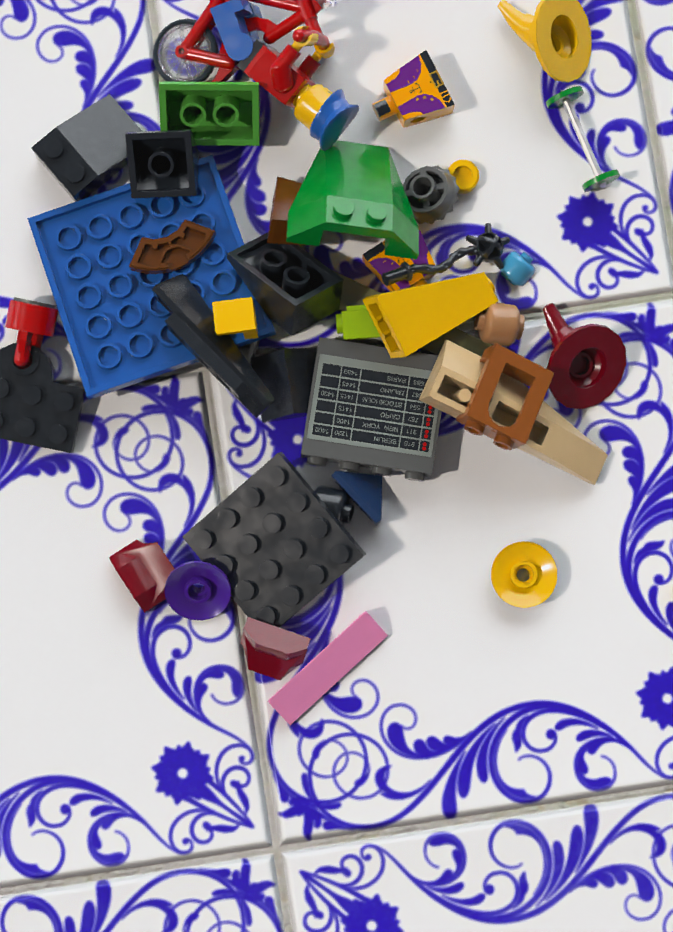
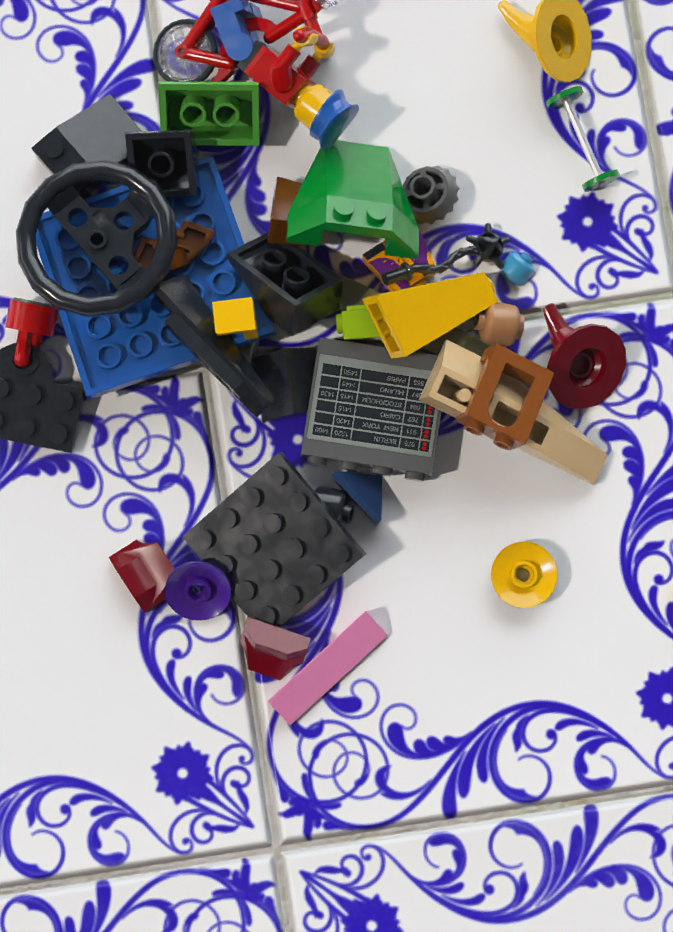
torso [372,50,455,127] -> none
yellow tile [448,160,479,194] -> none
none -> black piece [15,160,178,317]

